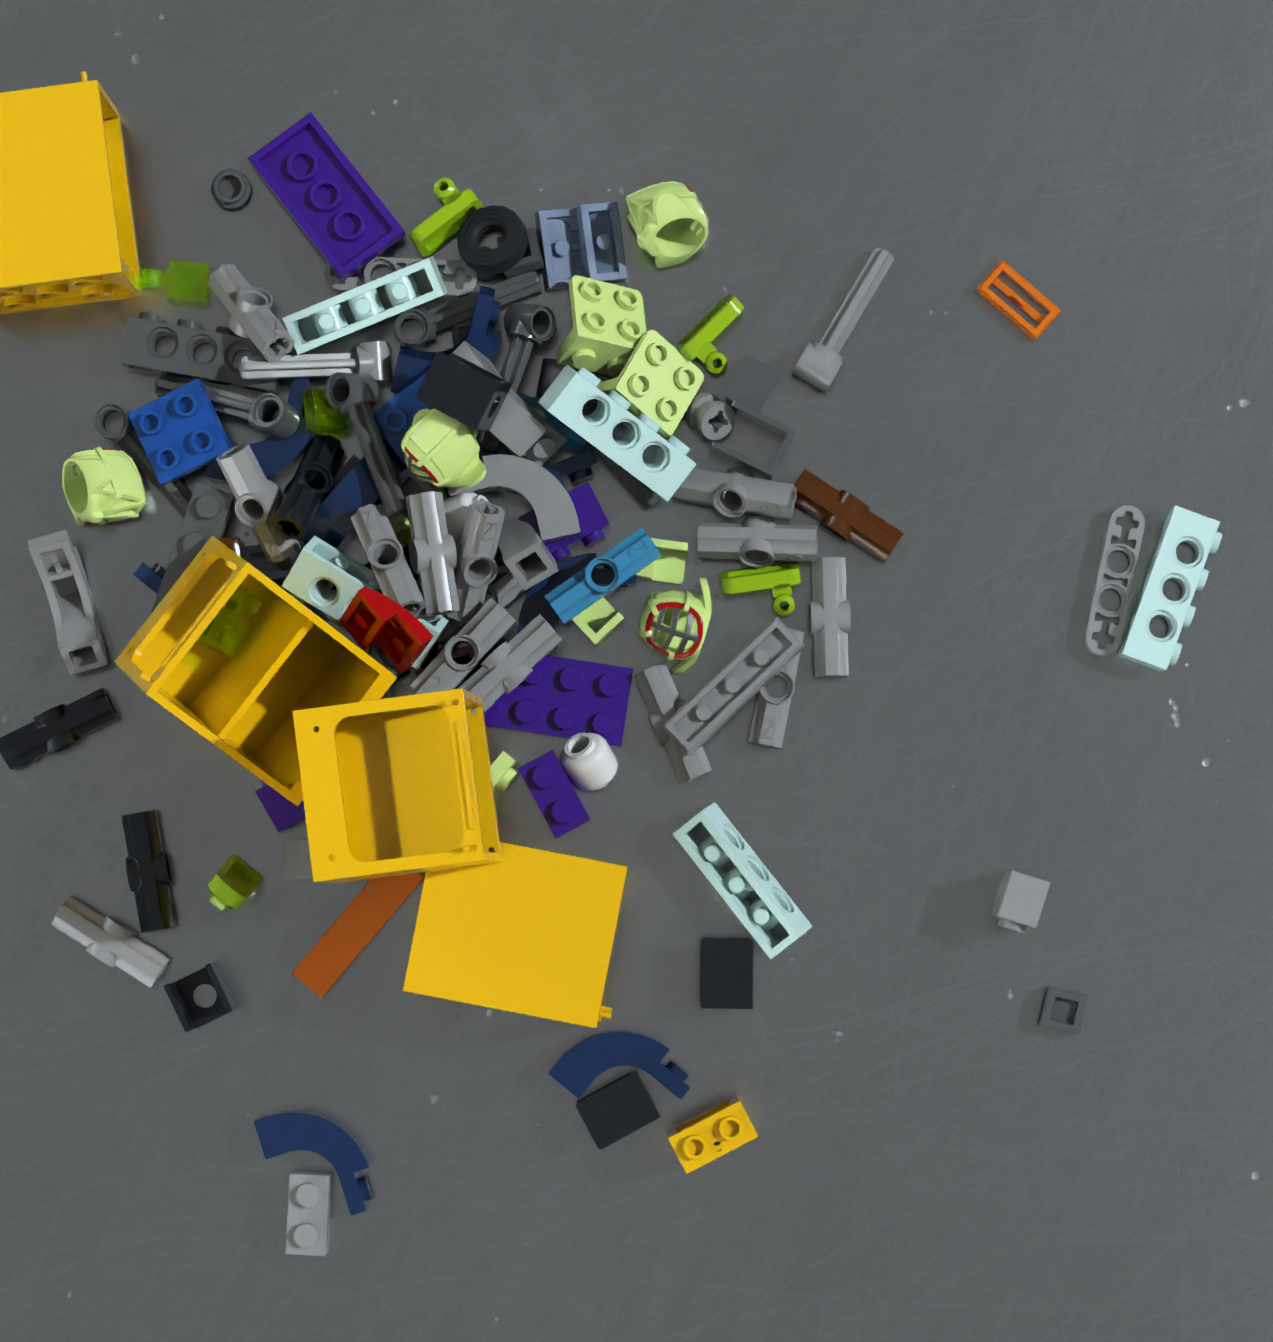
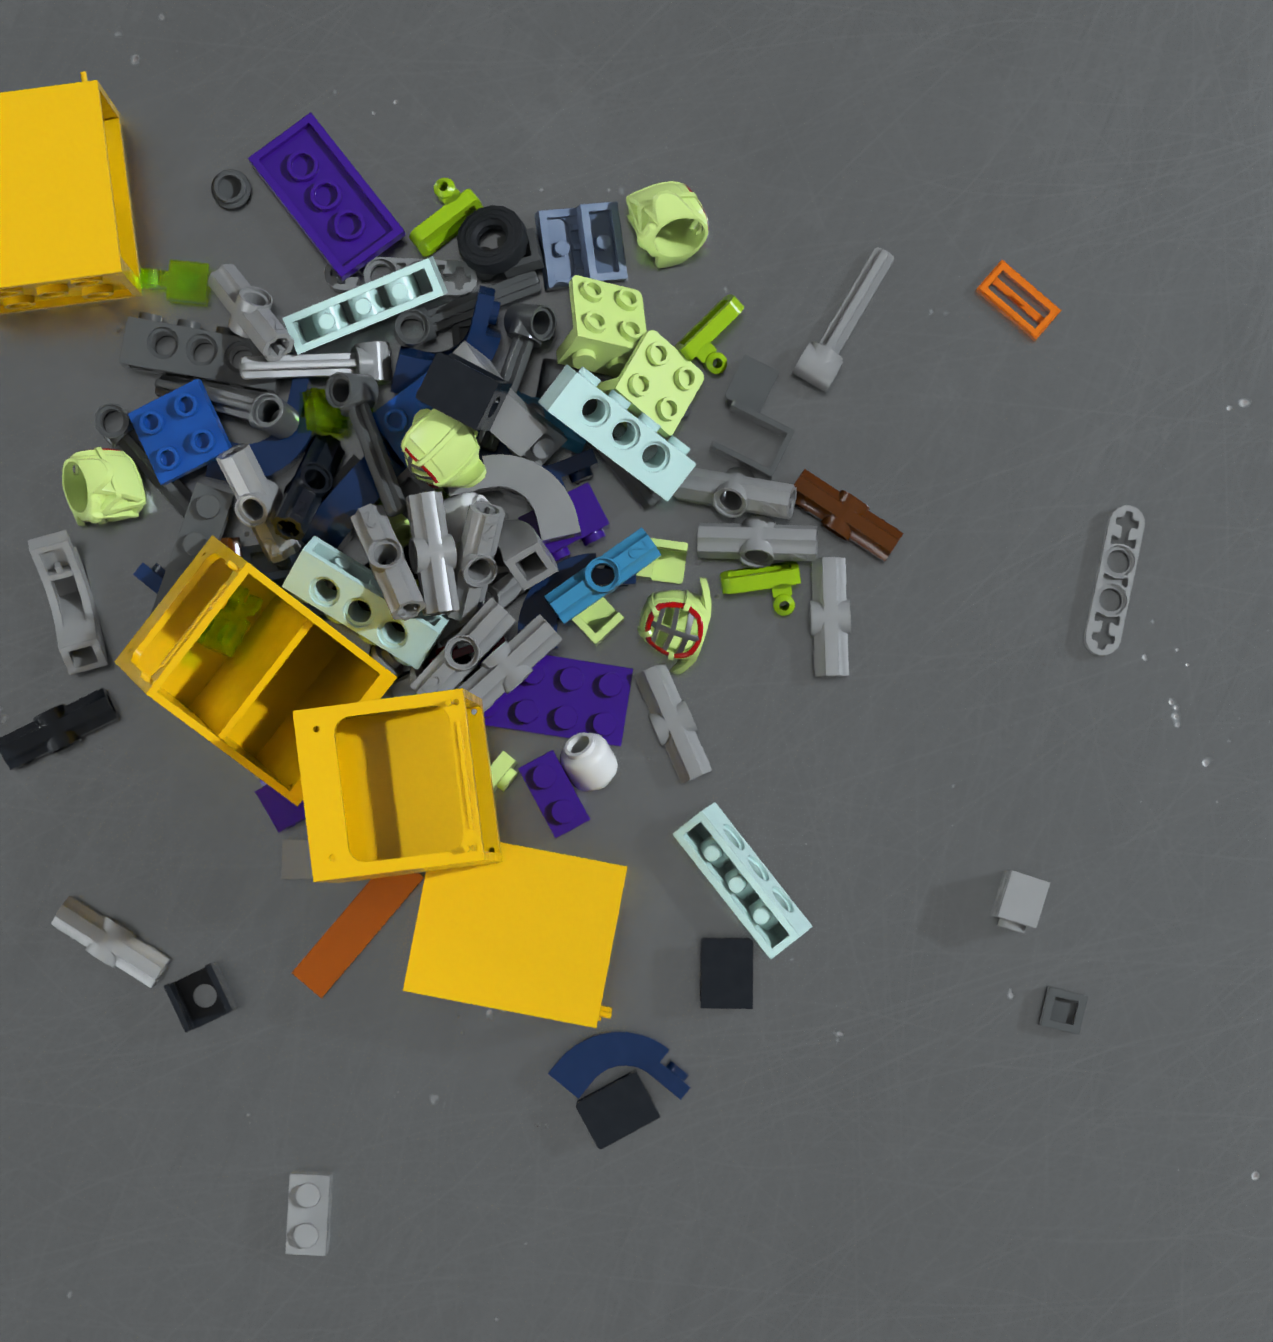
black piece [122,810,176,933] -> none
lime piece [208,854,263,911] -> none
dark blue arch [253,1110,373,1216] -> none
red slope [339,587,433,674] -> none
light grey tile [662,617,805,757] -> none
yellow window [667,1095,758,1174] -> none
light grey wheel [686,392,735,440] -> none
light grey piece [748,628,805,749] -> none
light aqua brick [1117,505,1222,672] -> none

